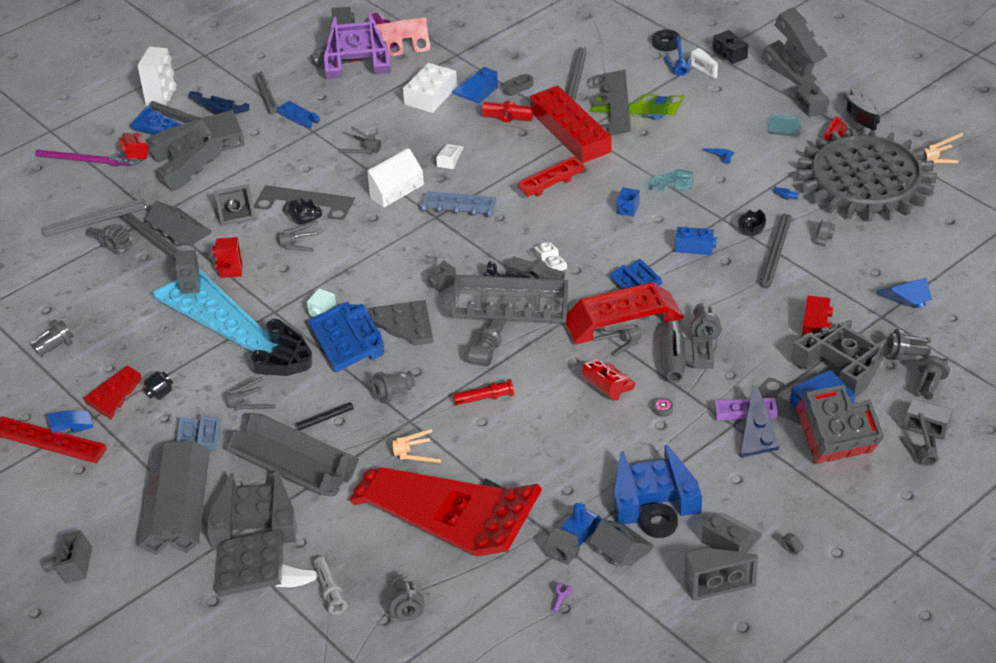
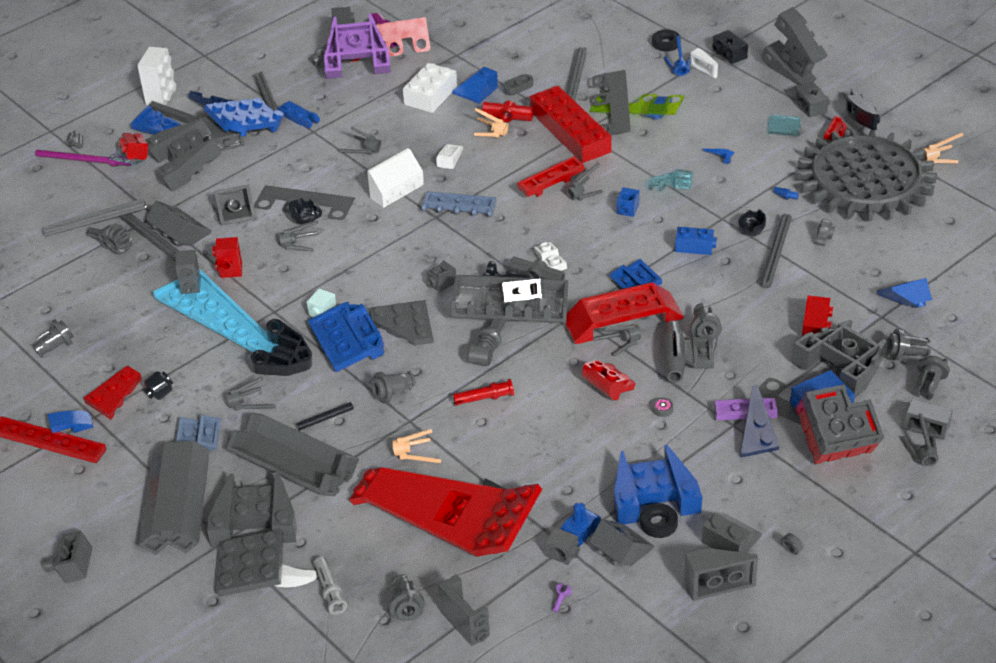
none -> dark grey plate [67,130,83,149]
none -> blue plate [204,98,284,136]
none -> dark grey panel [438,574,490,646]
none -> light nougat plant [474,108,509,138]
none -> brick [498,279,542,302]
none -> dark grey plant [566,162,603,201]

